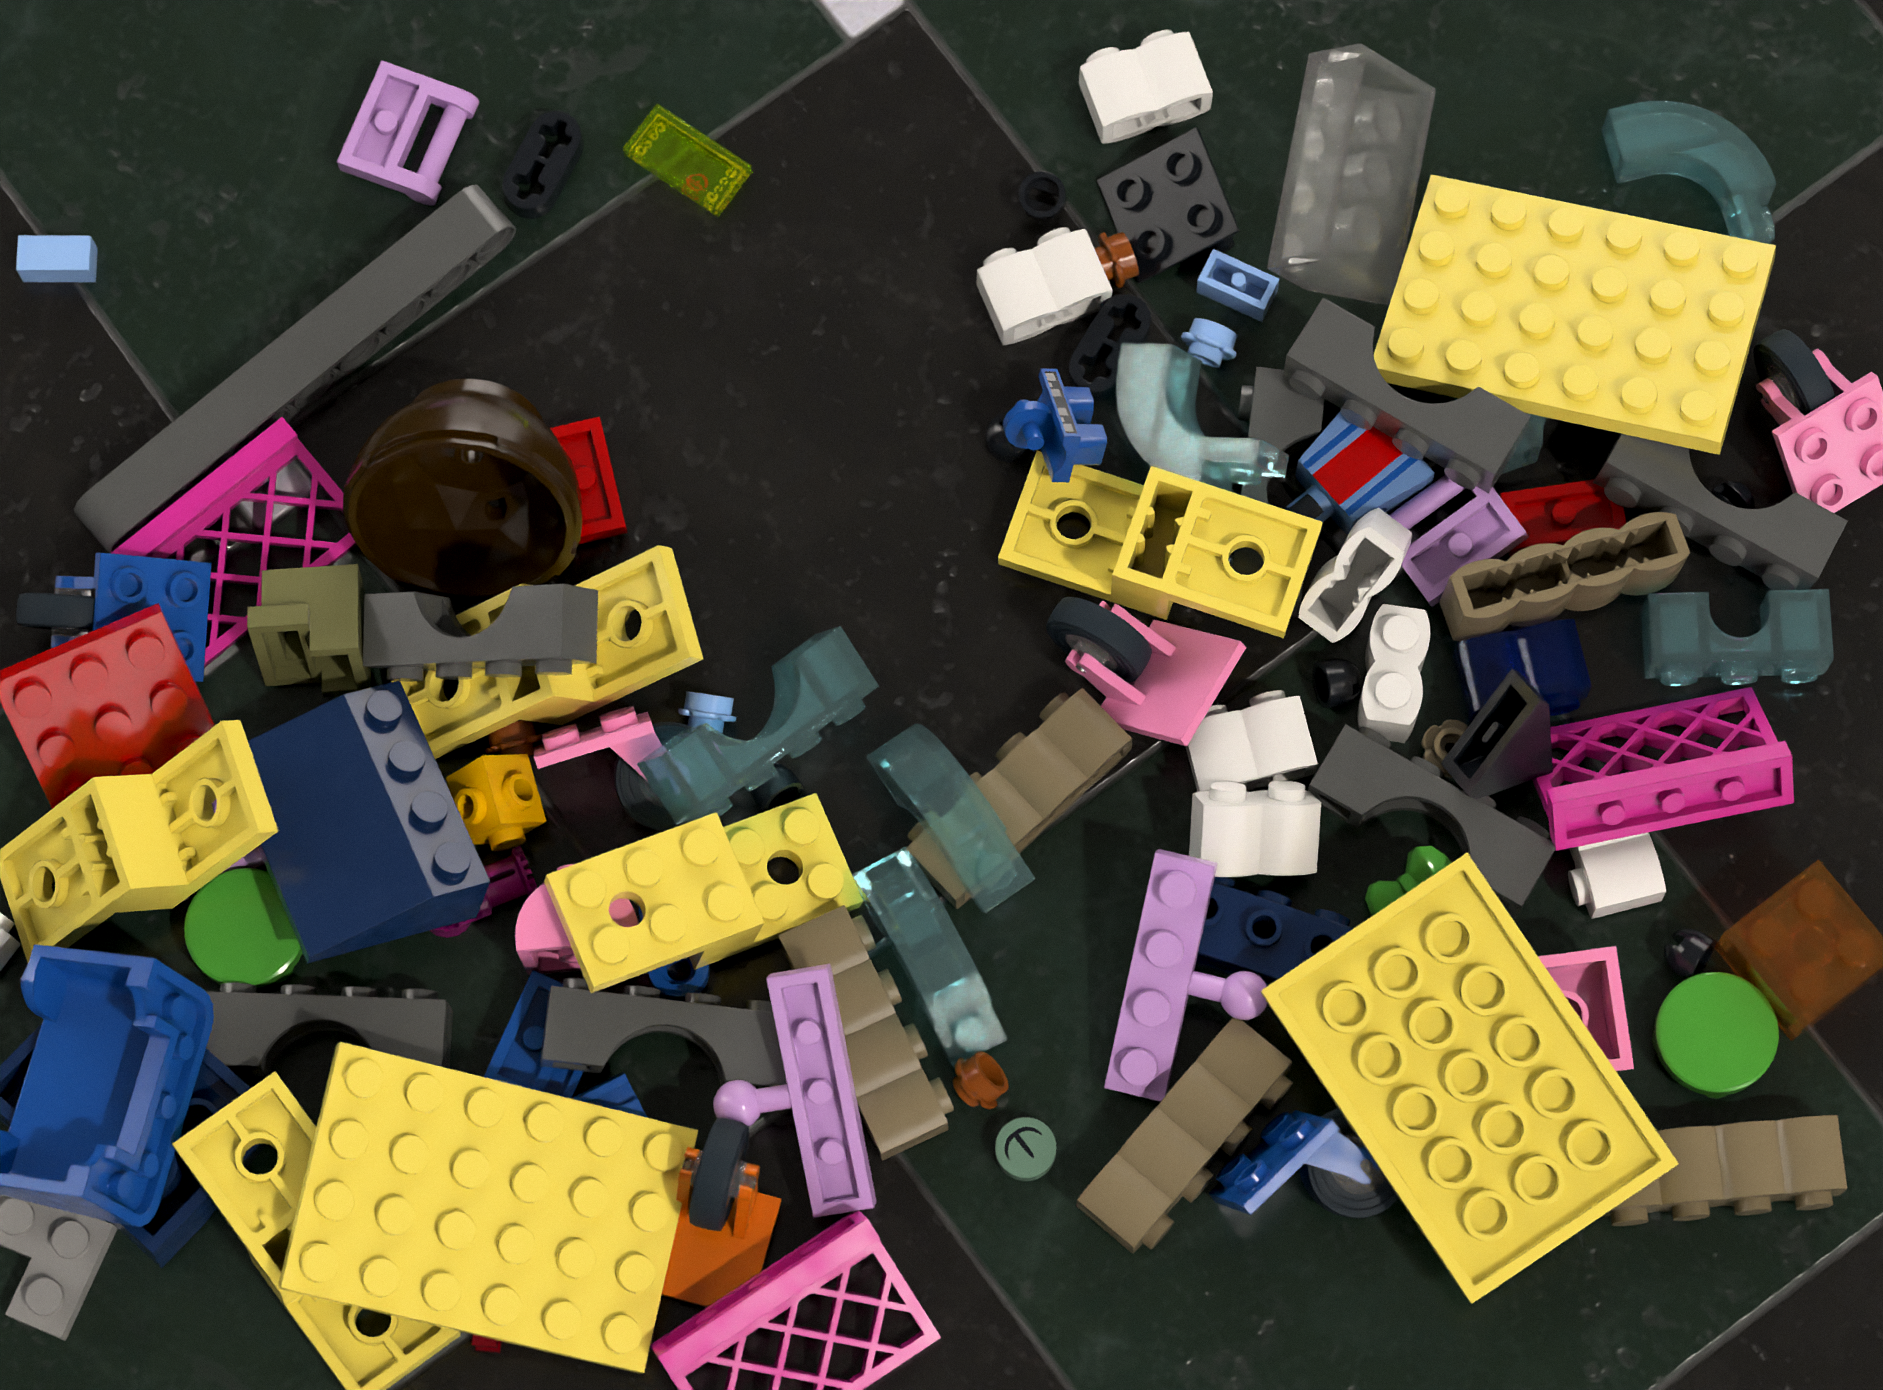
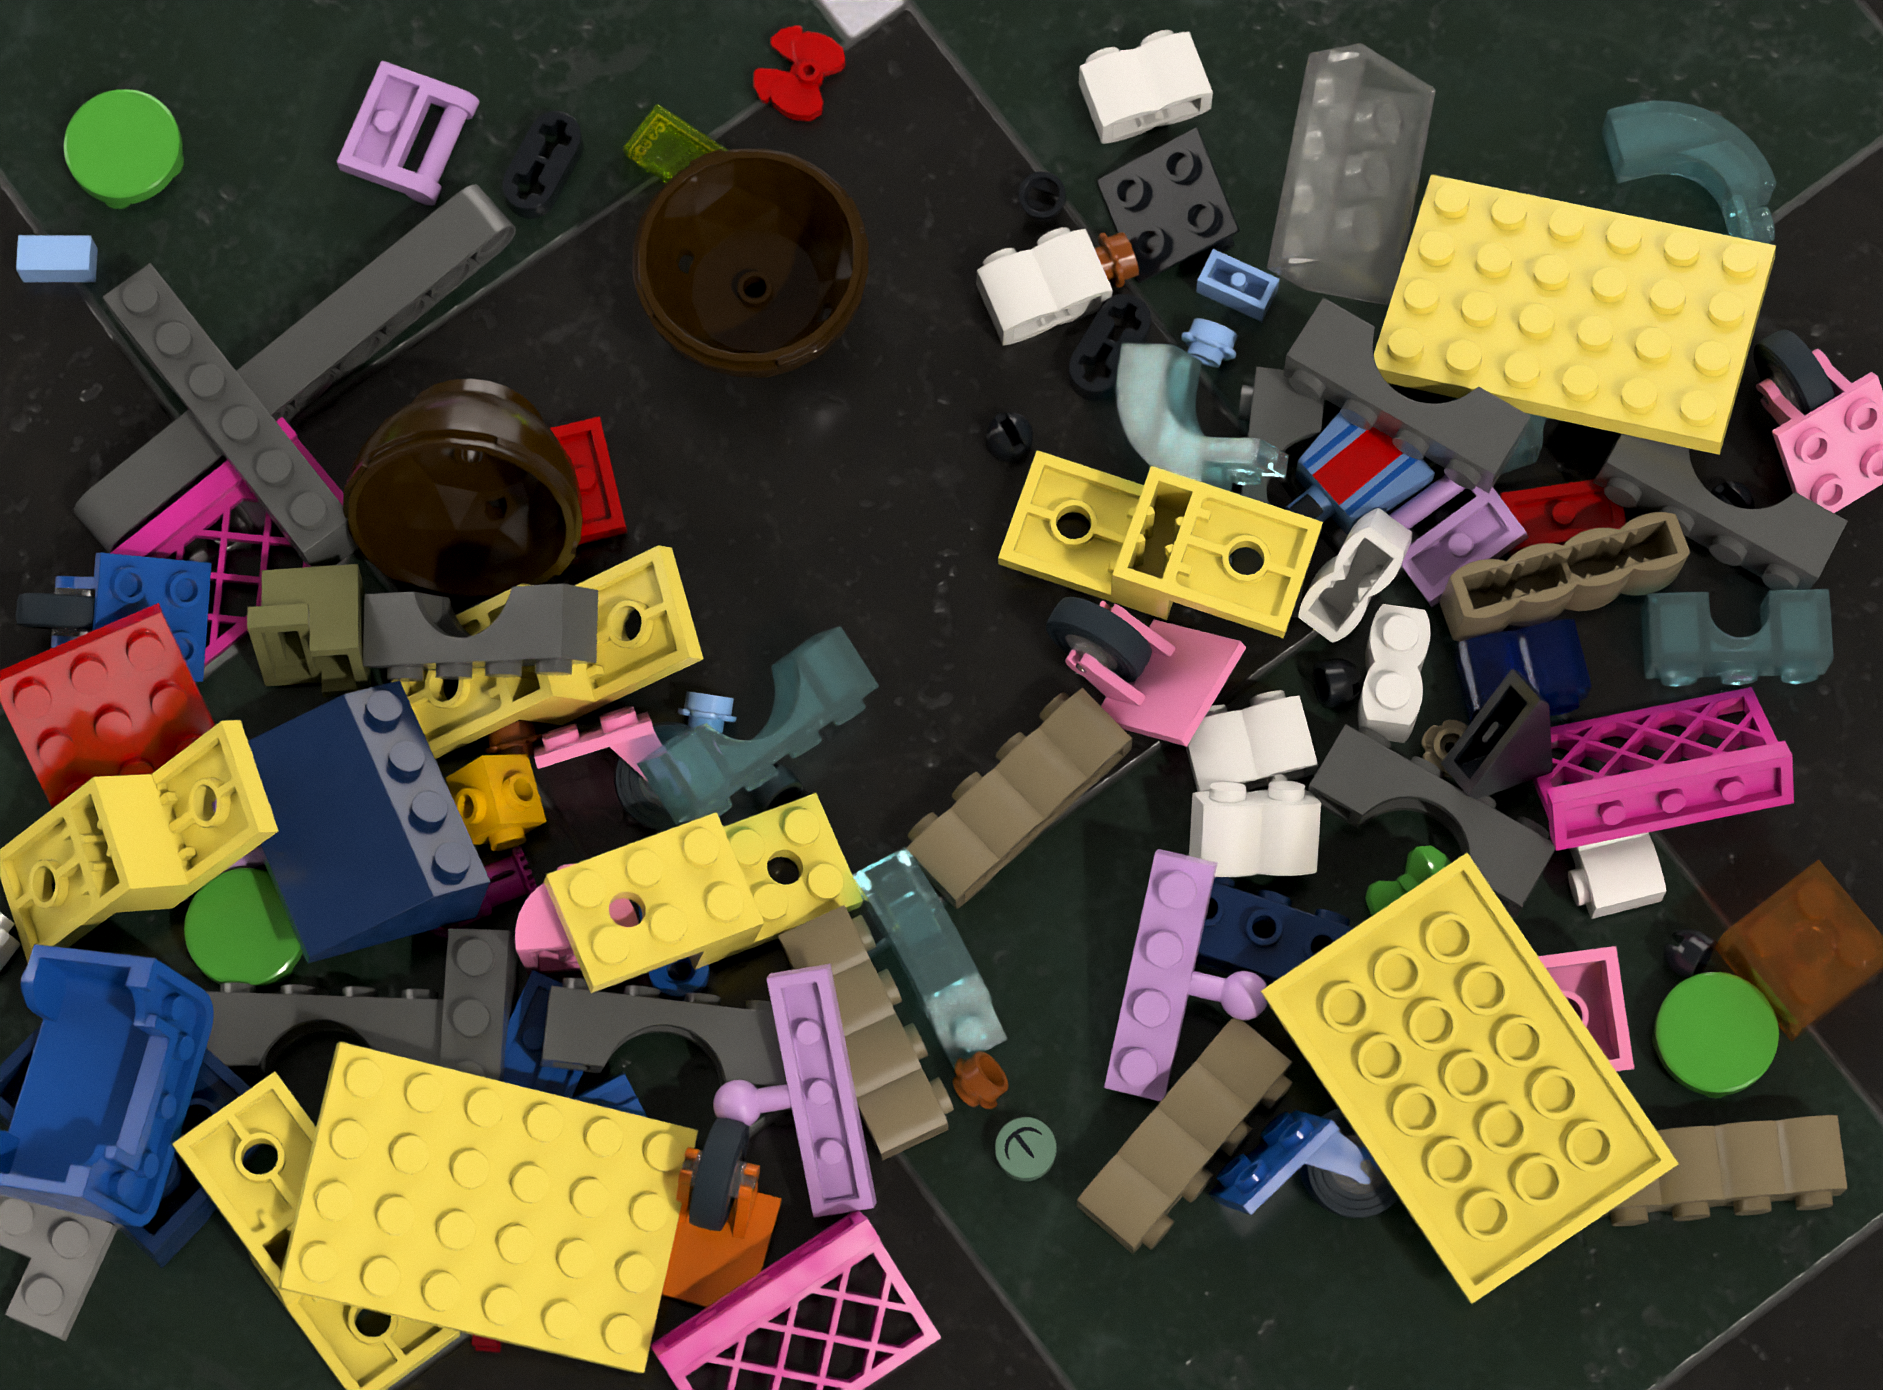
clear light blue arch [866,723,1035,913] -> none
blue hips [1003,368,1107,483] -> none
none -> bright green tile [64,89,184,209]
none -> dark grey arch [103,263,359,567]
none -> dark grey arch [439,929,519,1082]
none -> dark brown piece [632,148,869,378]
none -> red piece [753,25,846,121]

